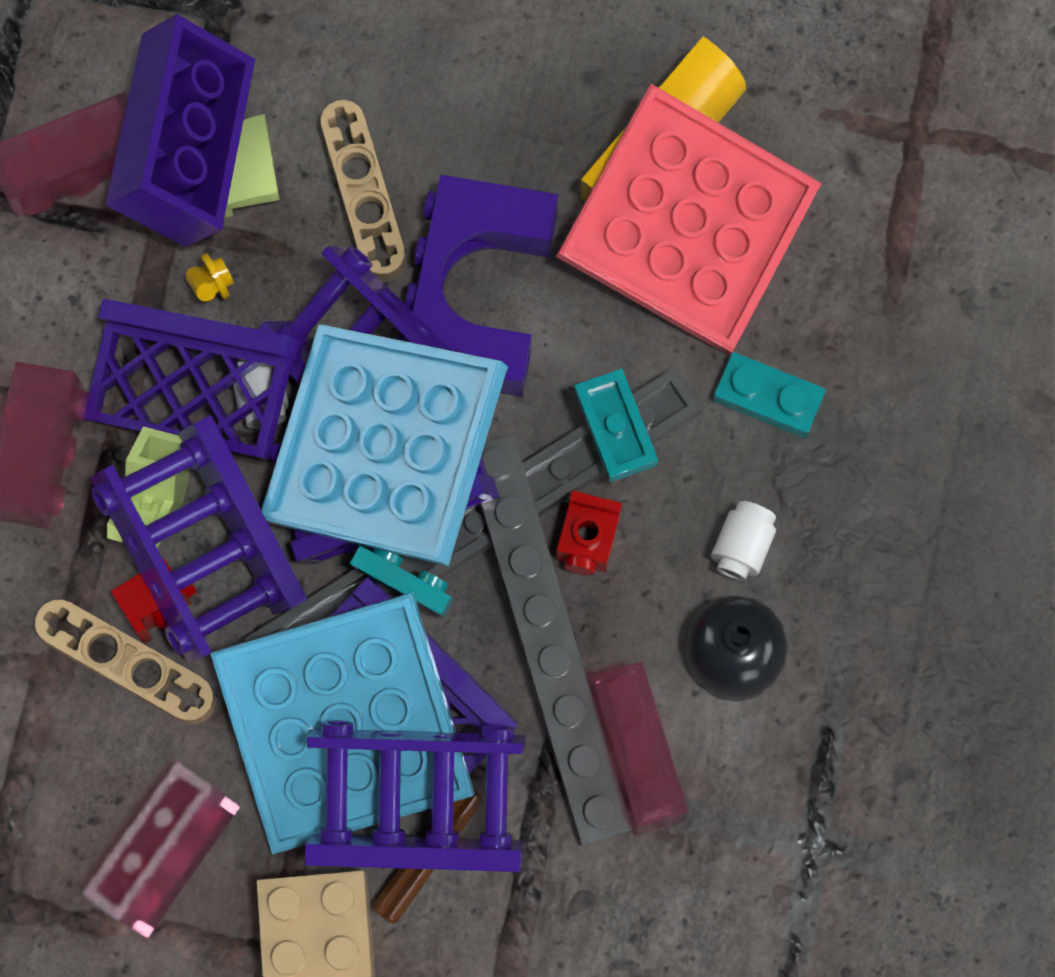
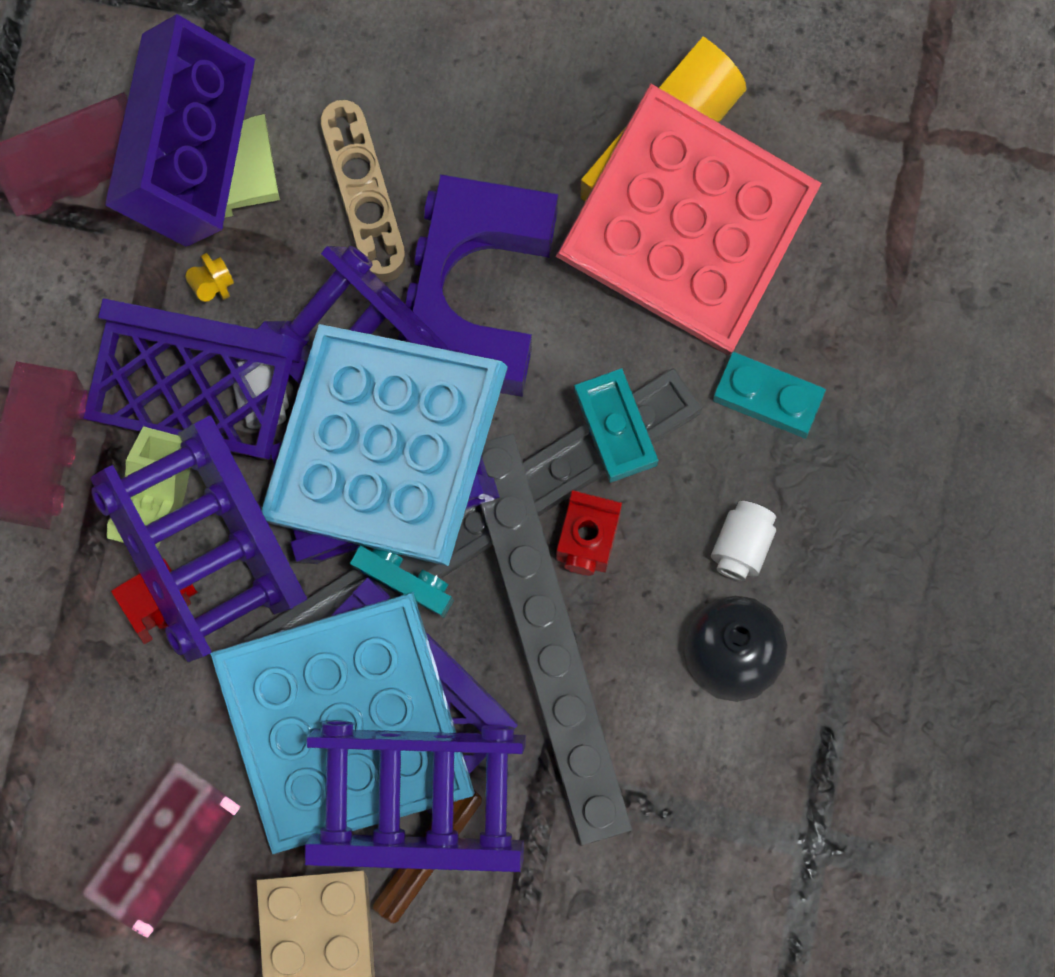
tan beam [35,599,216,725] -> none
clear pink brick [591,662,689,836] -> none

